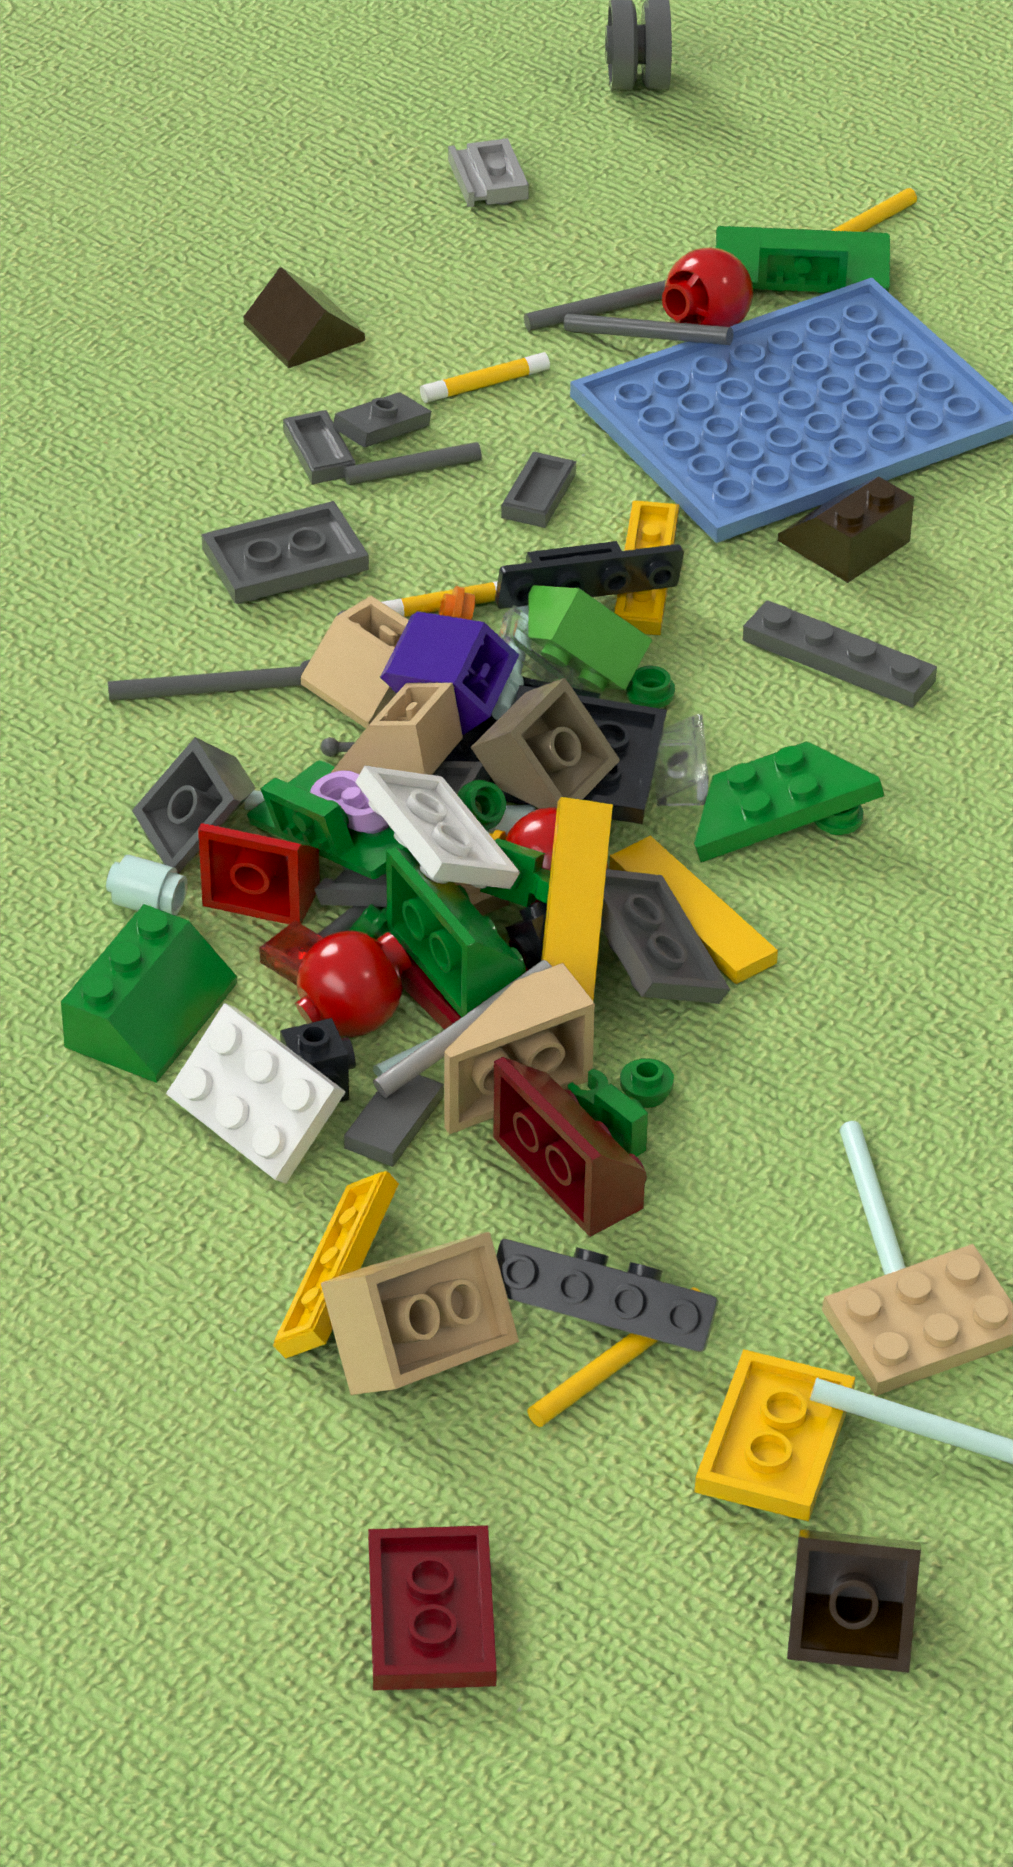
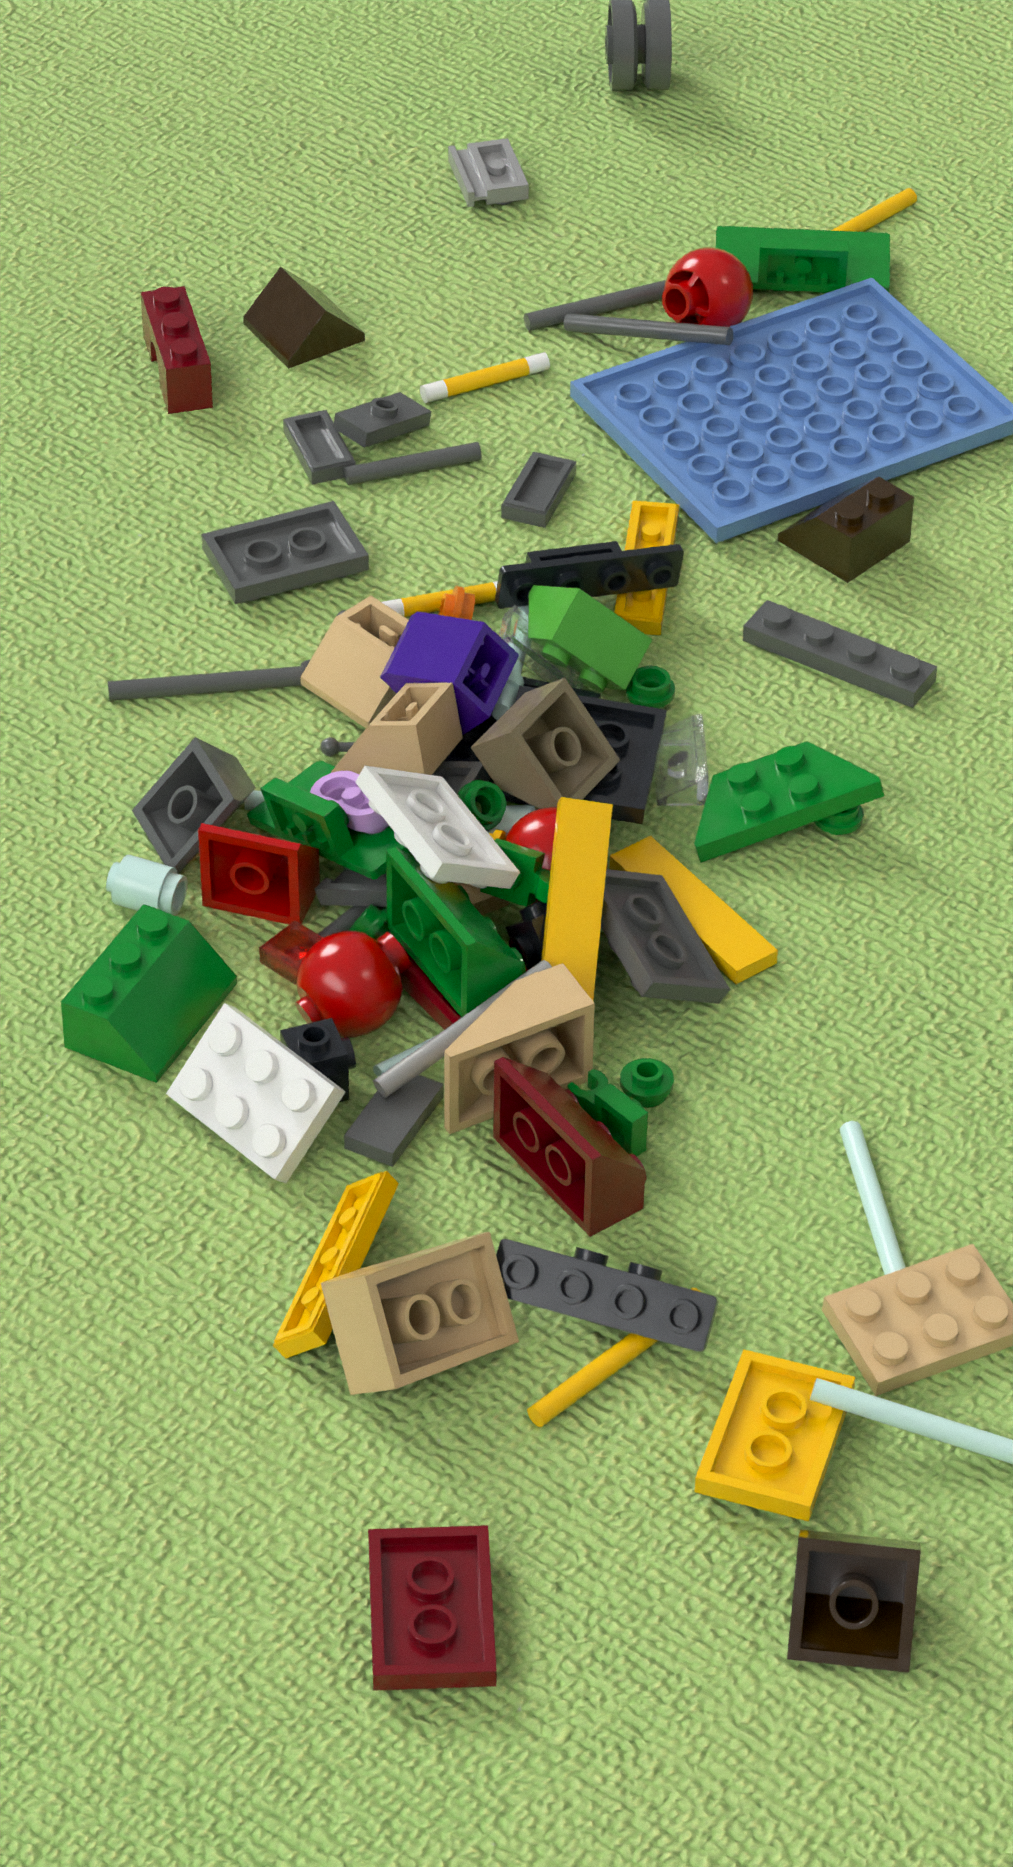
none -> dark red arch [141,286,213,414]

